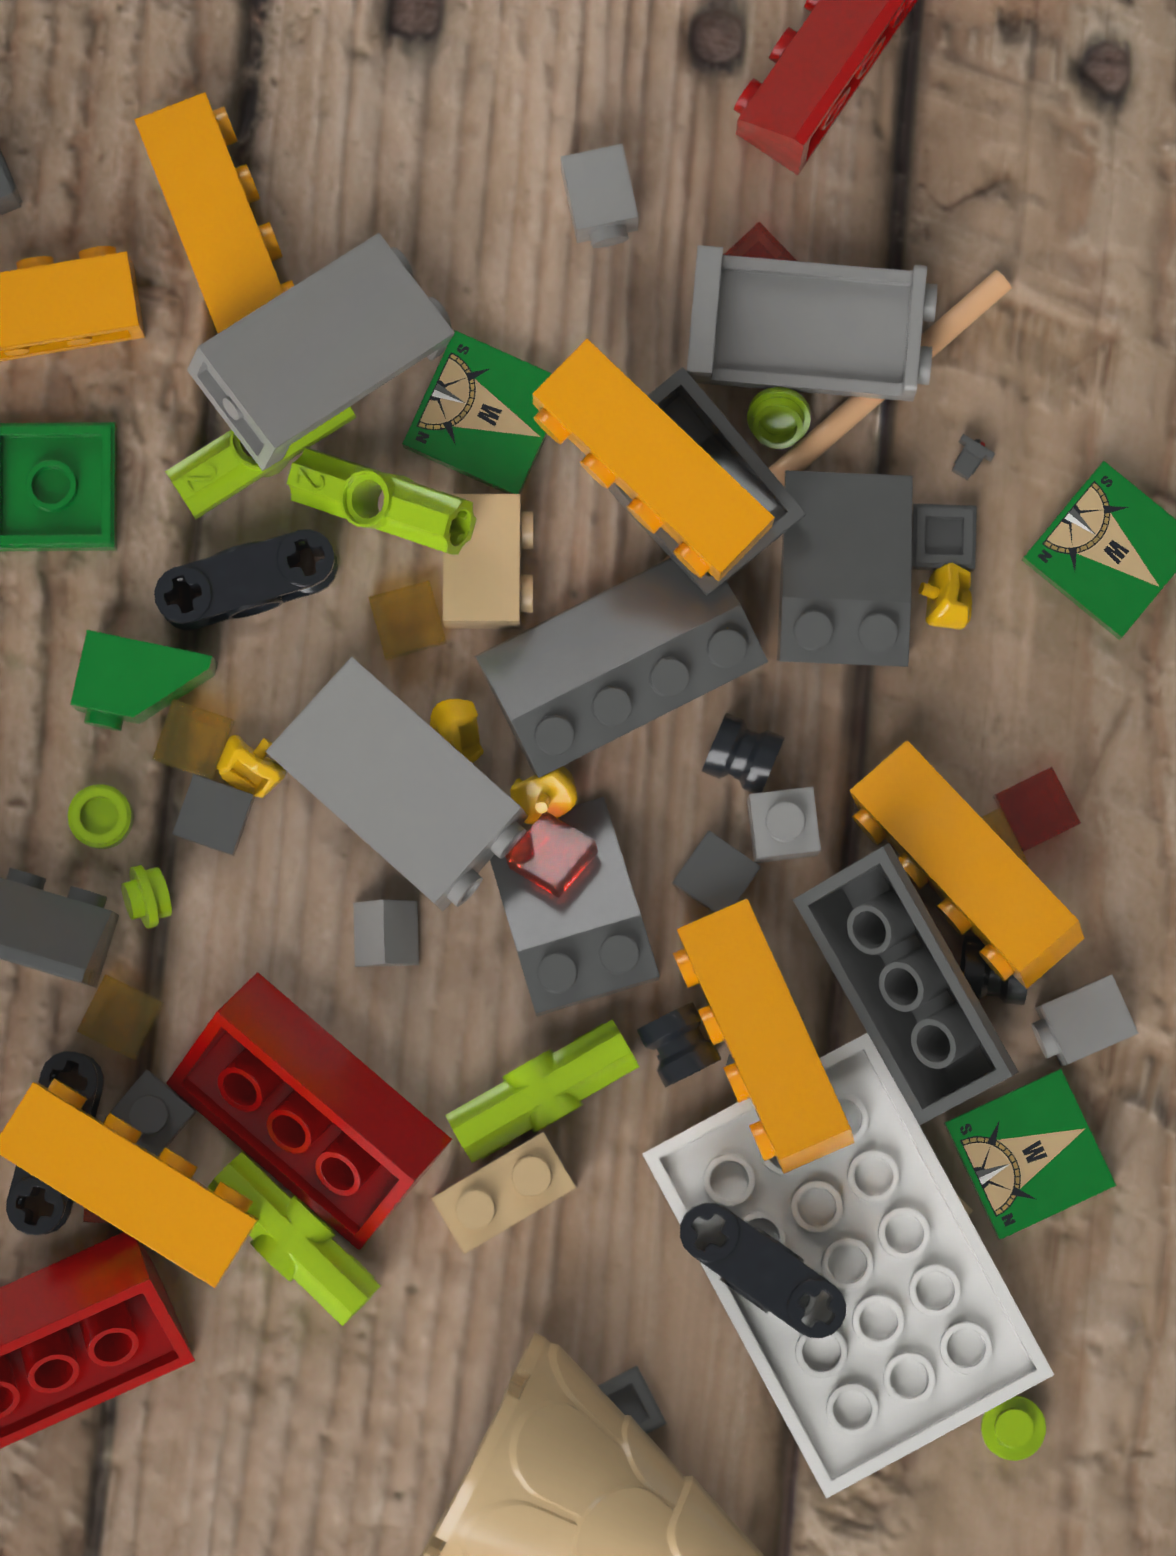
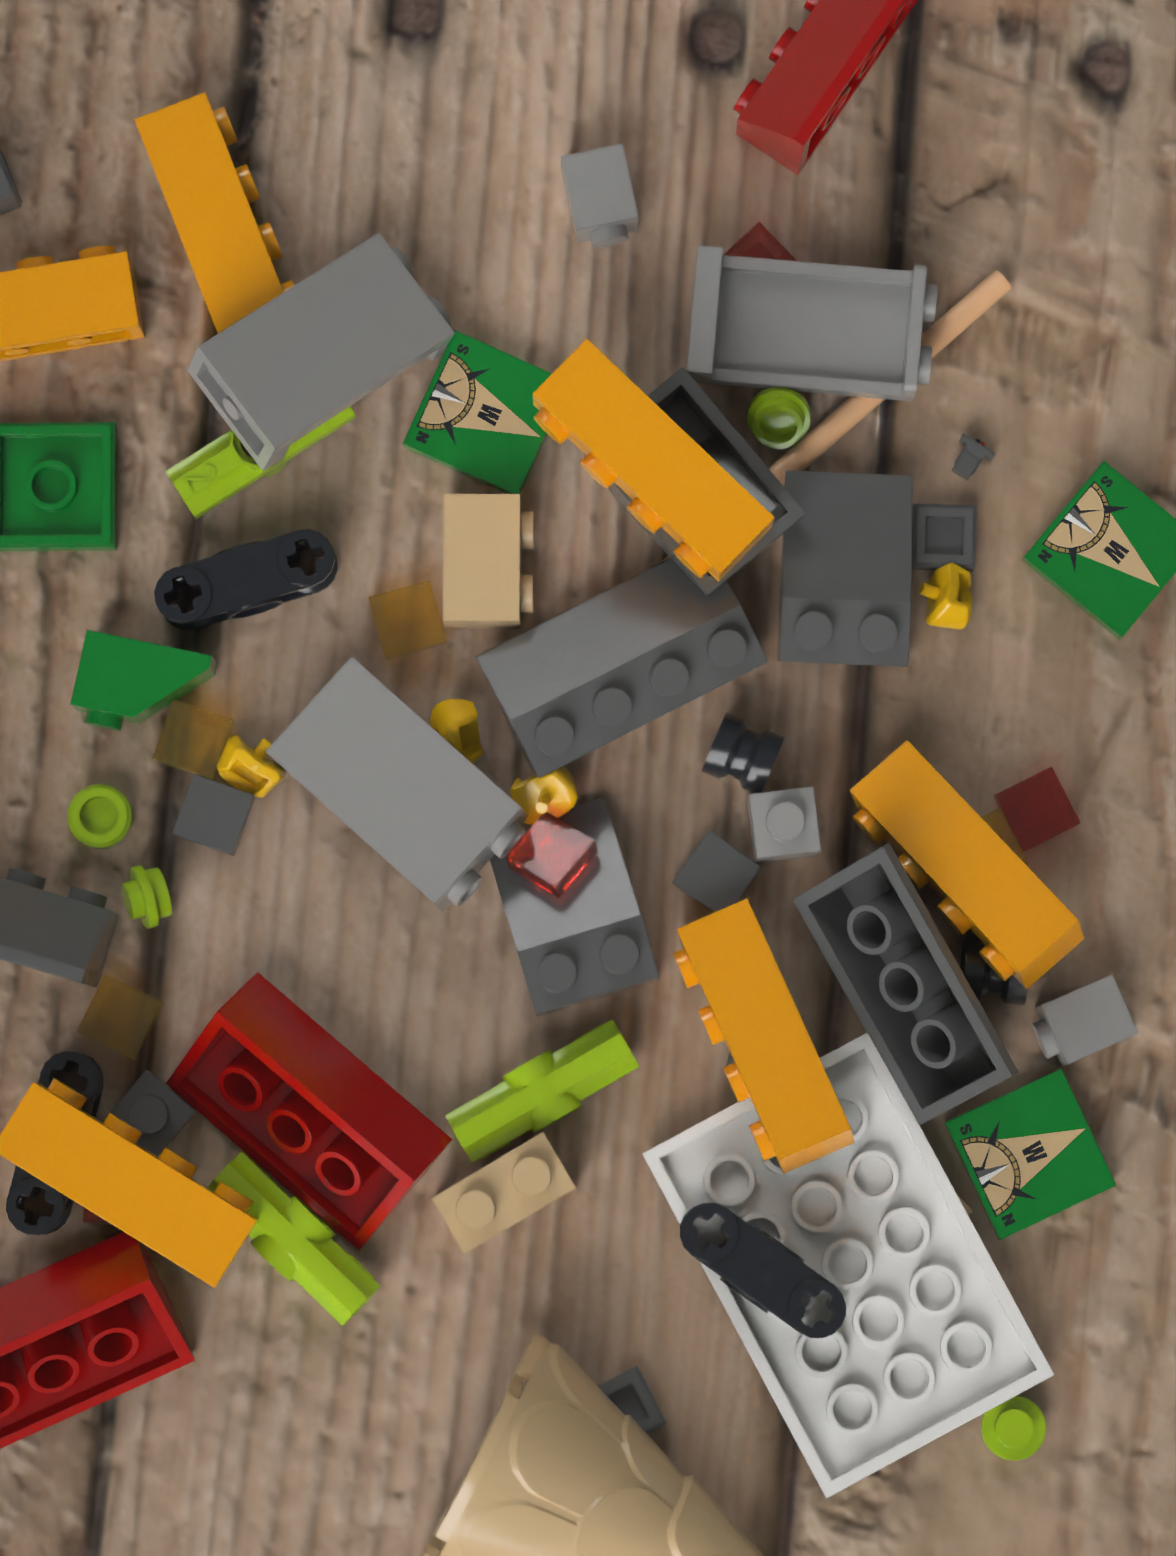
lime piece [286,448,477,555] -> none
light grey slope [353,899,419,967] -> none
black wheel [637,1002,722,1088] -> none

